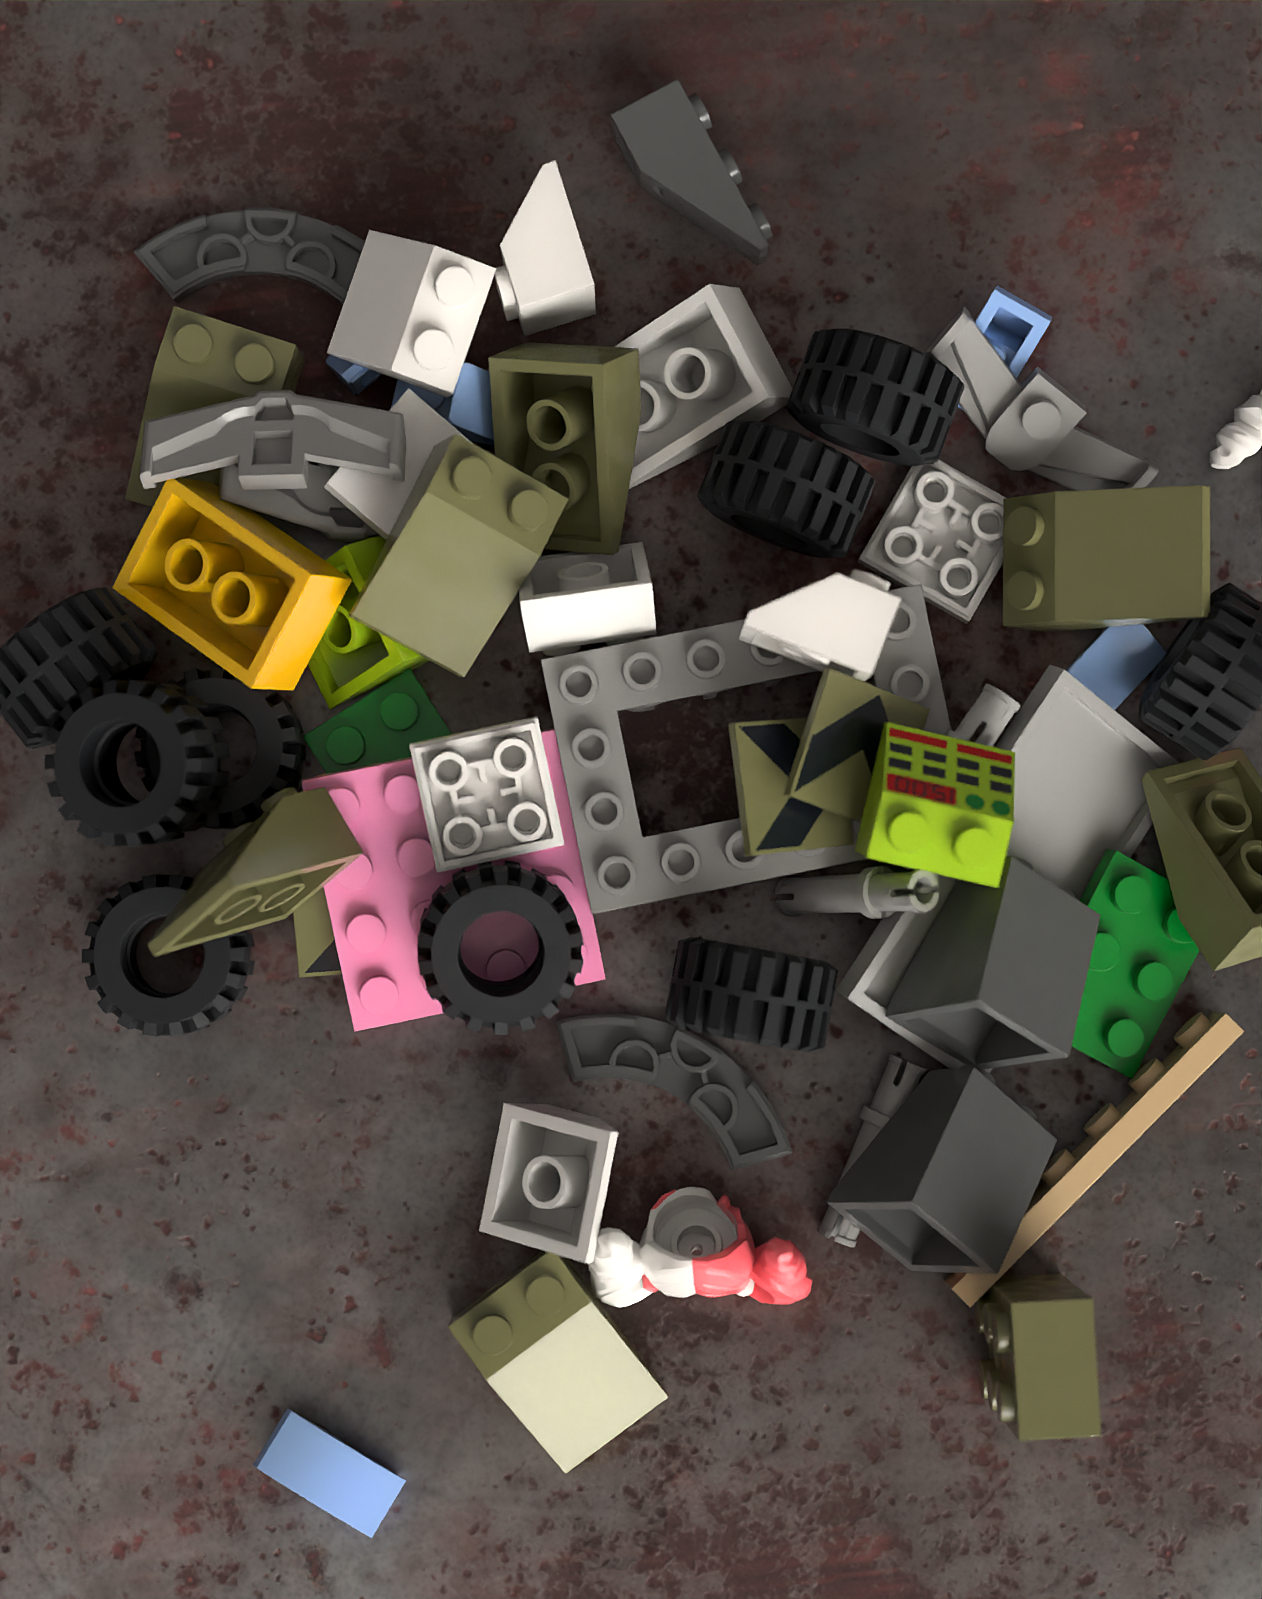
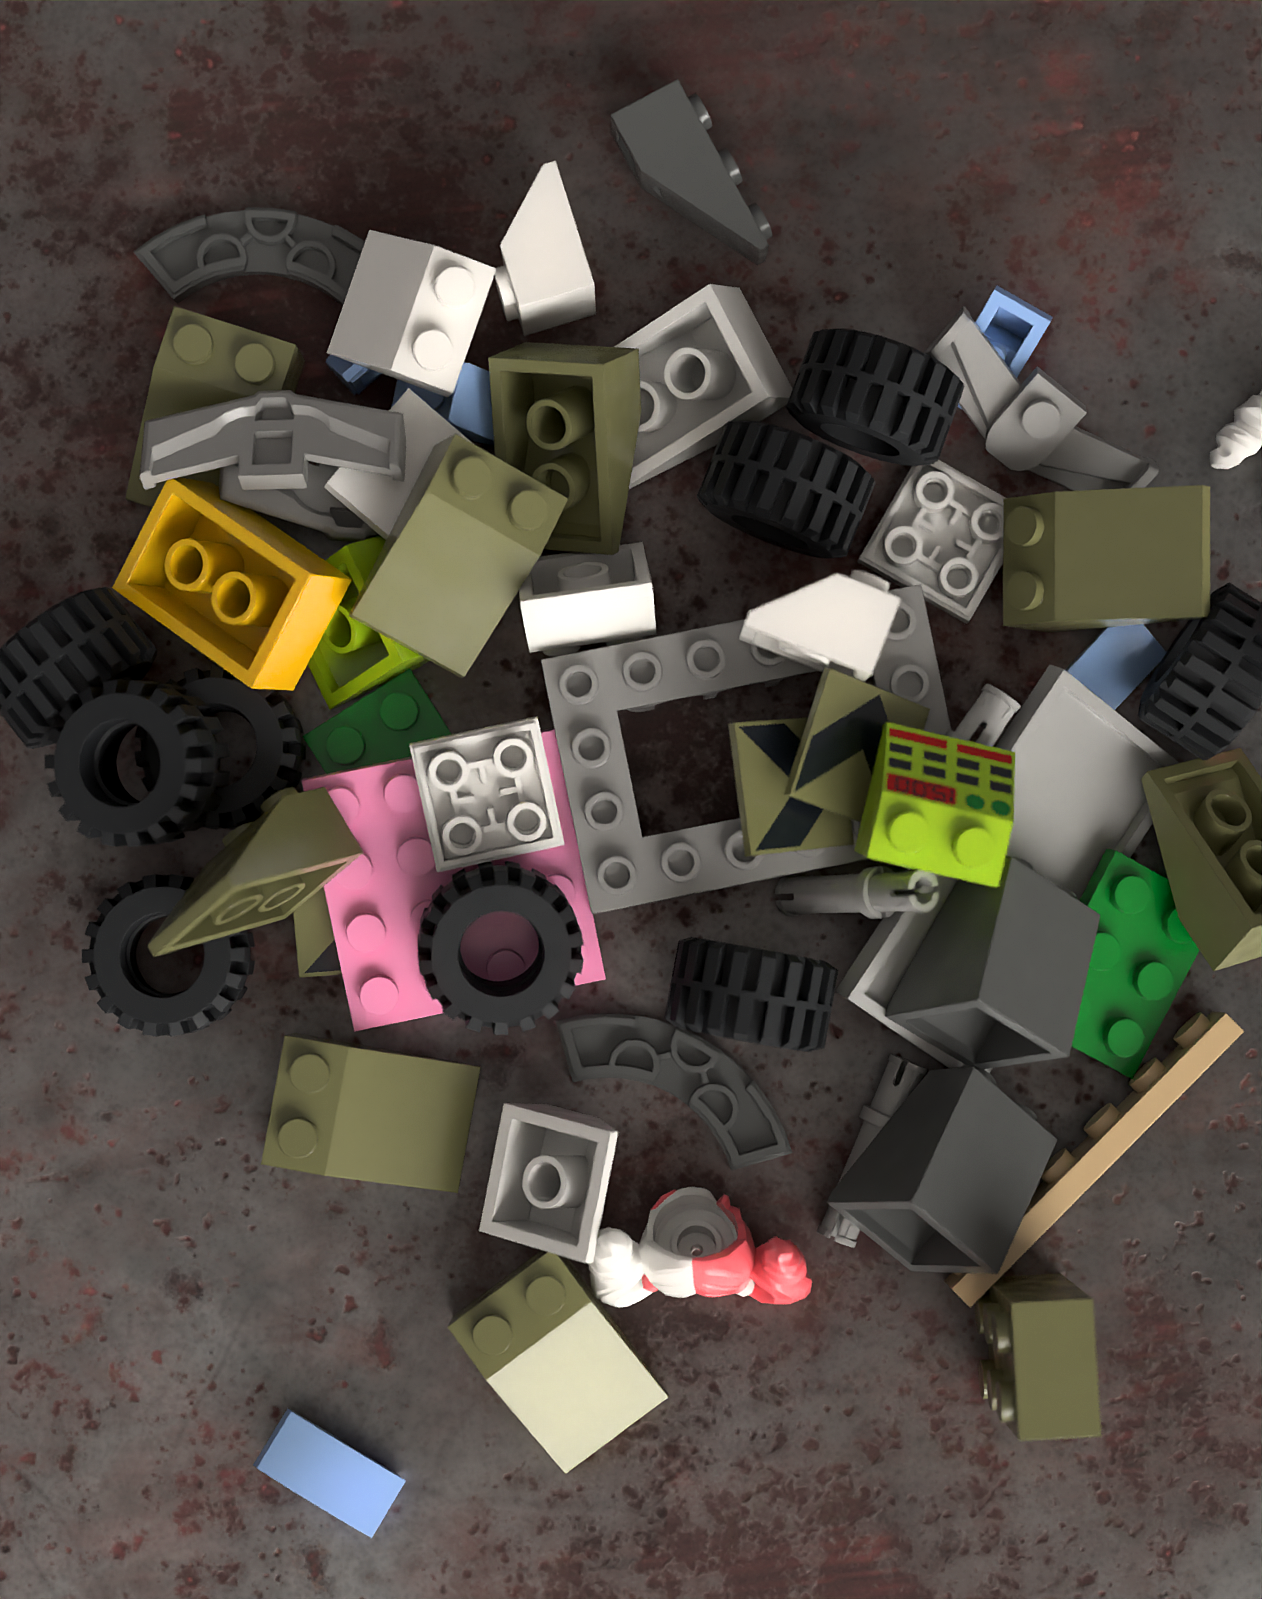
none -> olive slope [261,1033,481,1193]

